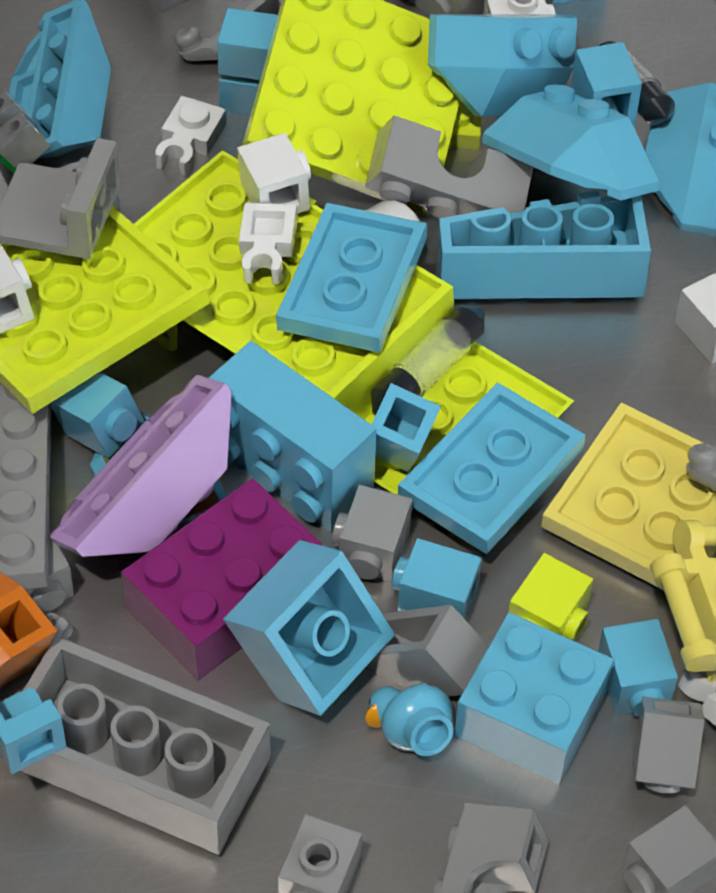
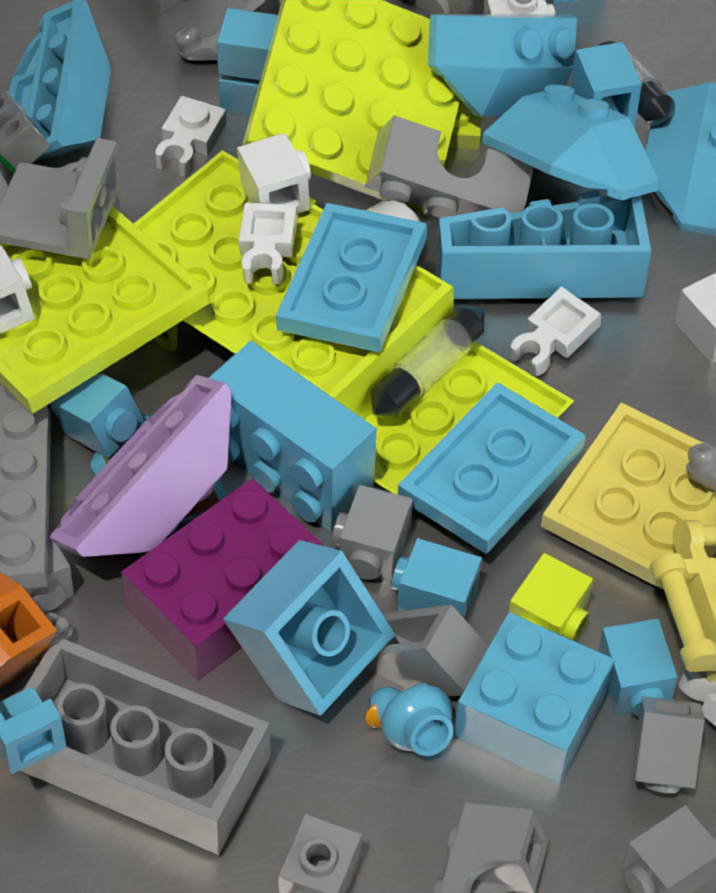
medium azure brick [371,383,441,472] -> none
none -> white plate [510,286,601,376]

